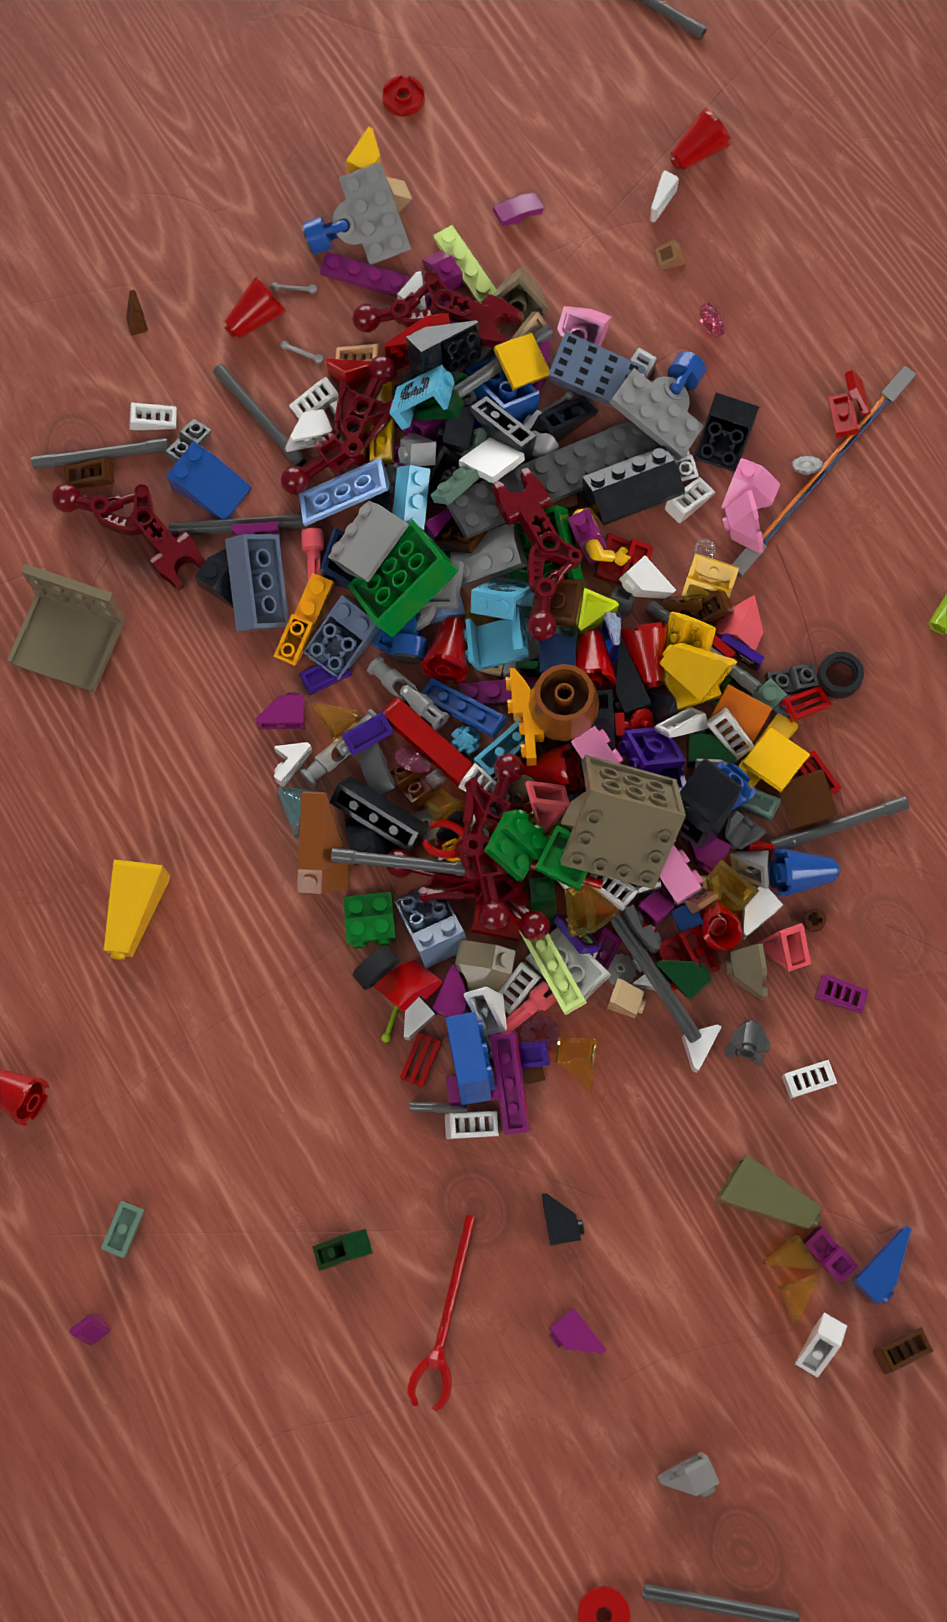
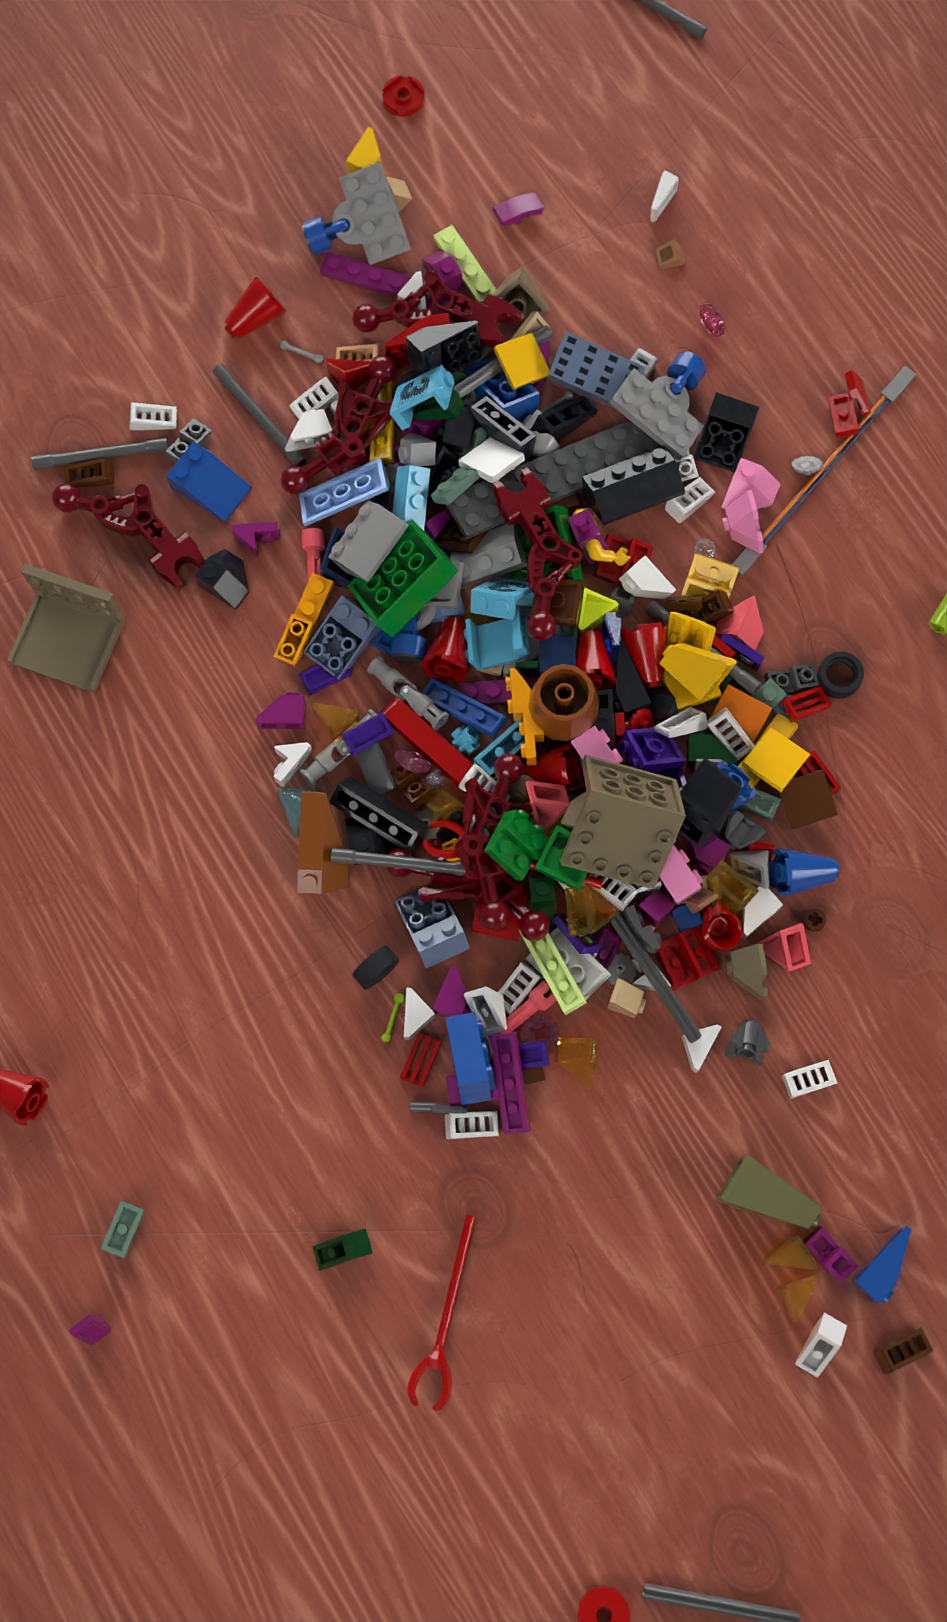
yellow slope [104,859,170,960] -> none
reddish brown slope [126,290,148,335] -> none
dark grey axle [169,514,305,537] -> none
sand blue slope [225,534,289,632] -> none
light grey hinge [271,282,317,294] -> none
green plate [343,892,396,949] -> none
red slope [374,960,443,1013] -> none
dark tan slope [455,940,516,992] -> none
black slope [541,1193,585,1246] -> none
magenta slope [549,1308,606,1353] -> none
bright pink slope [557,306,611,347] -> none
dark green slope [656,960,712,1002] -> none
light grey slope [656,1452,720,1497] -> none
red cone [670,108,732,170] -> none
dark grey piece [769,796,909,850] -> none
magenta slope [814,974,869,1014] -> none

